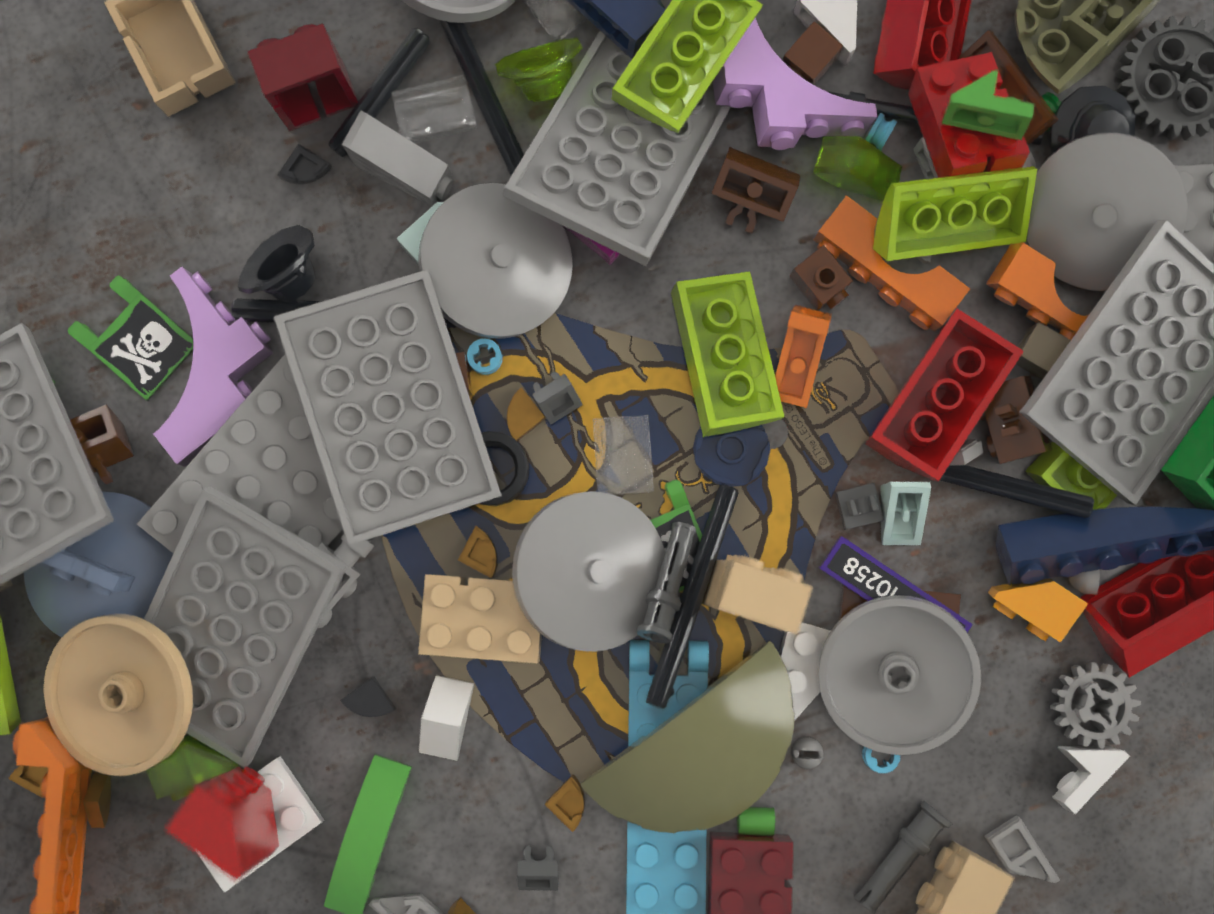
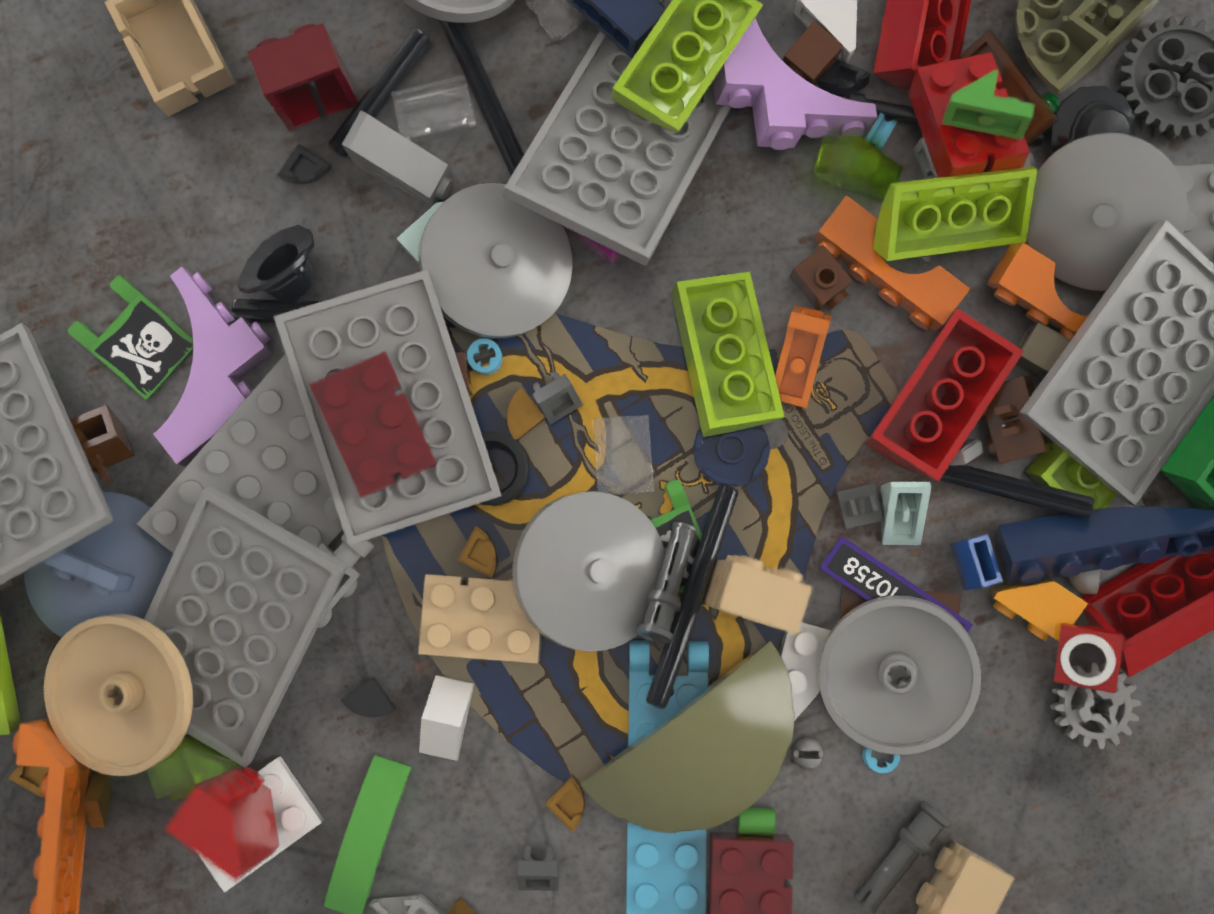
clear neon green hat [495,38,583,102] -> none
reddish brown brick [711,147,800,233] -> none
light grey tile [984,815,1060,883] -> none
white slope [1052,746,1130,814] -> none
none -> dark red piece [309,351,437,498]
none -> black tile [818,60,871,95]
none -> blue piece [950,534,1003,590]
none -> piece [1054,623,1124,694]

